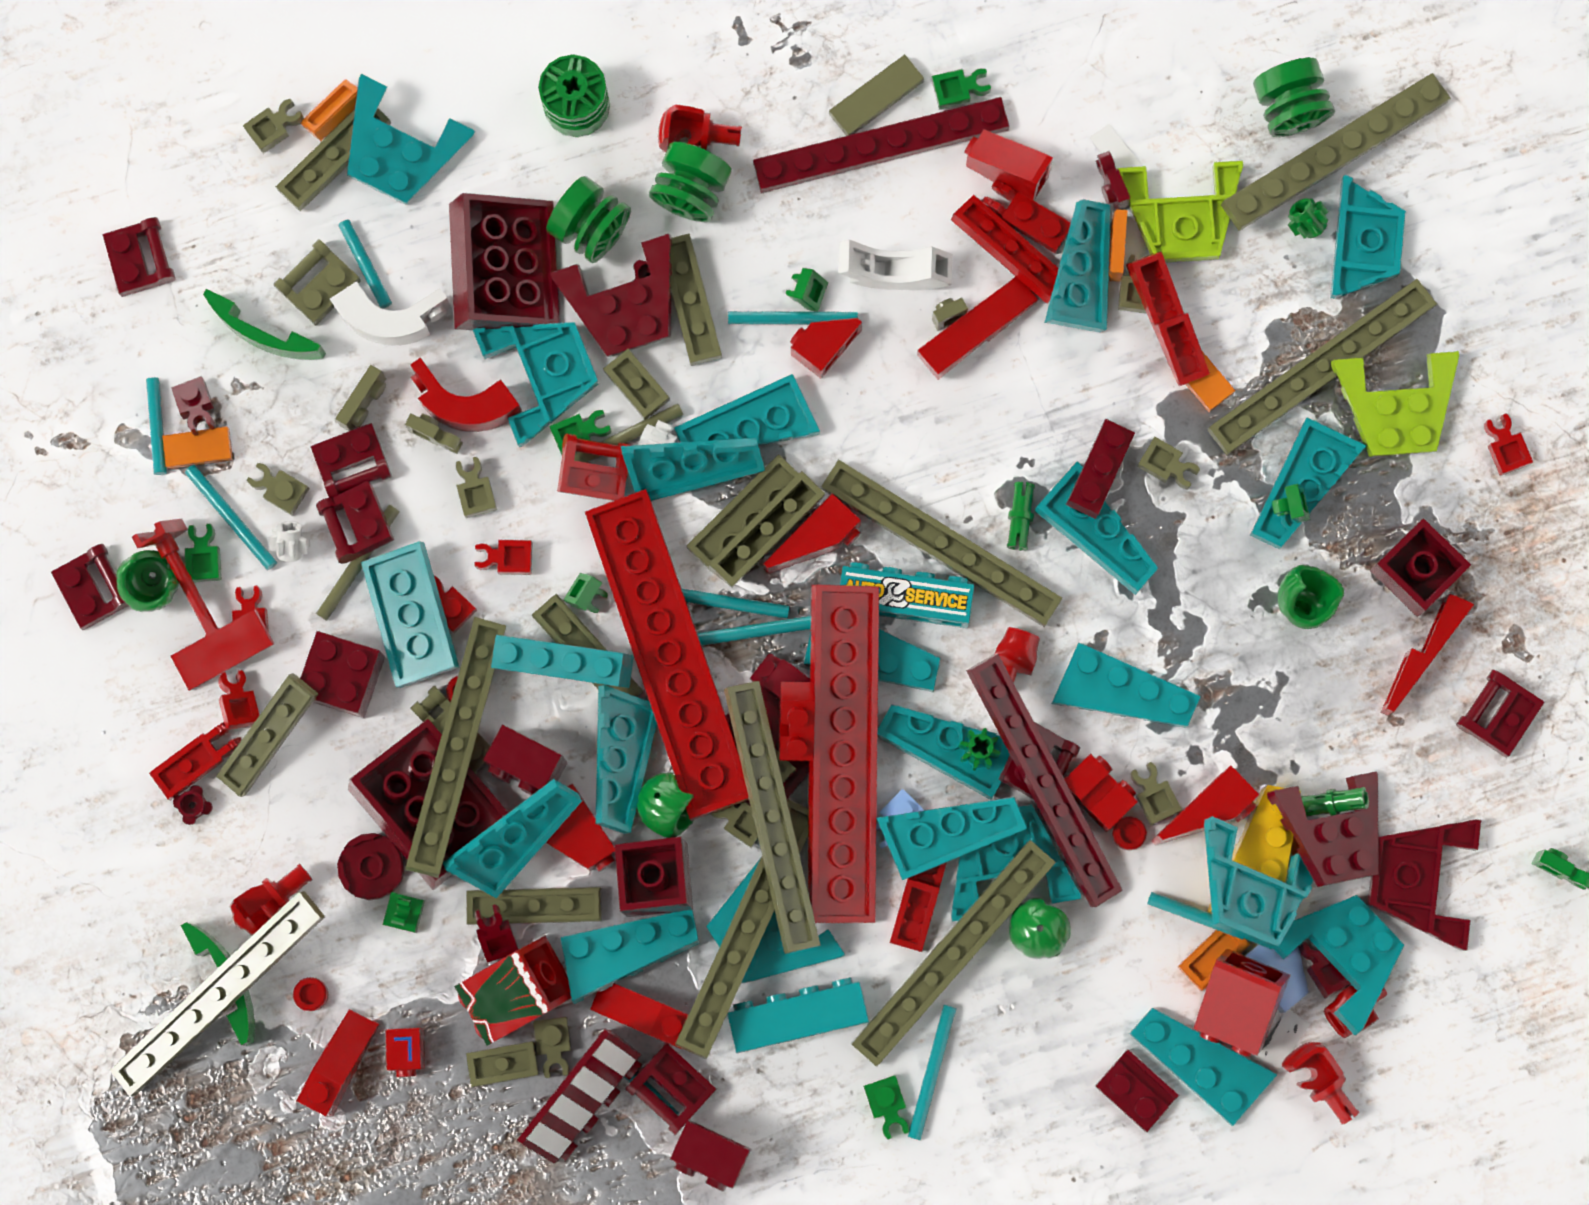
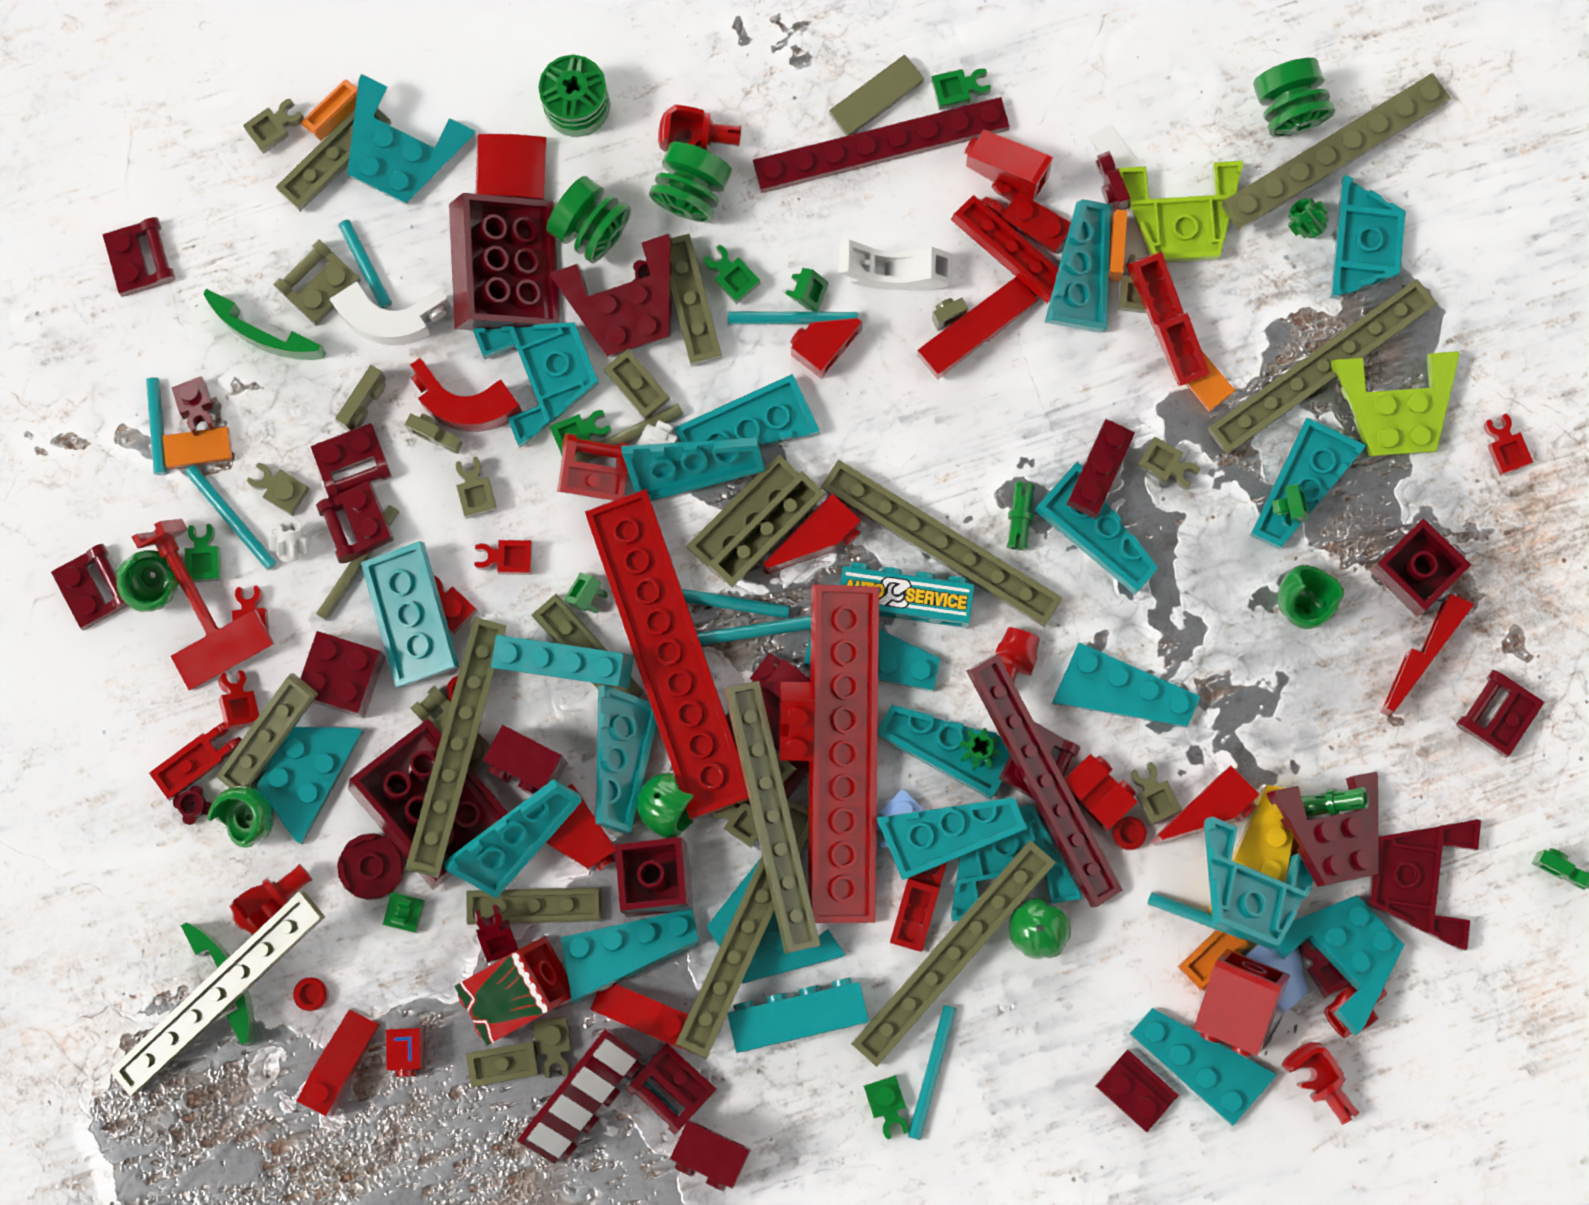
none -> green piece [207,786,273,848]
none -> teal wing [257,727,364,844]
none -> red slope [475,134,546,200]
none -> green plate [704,245,761,305]

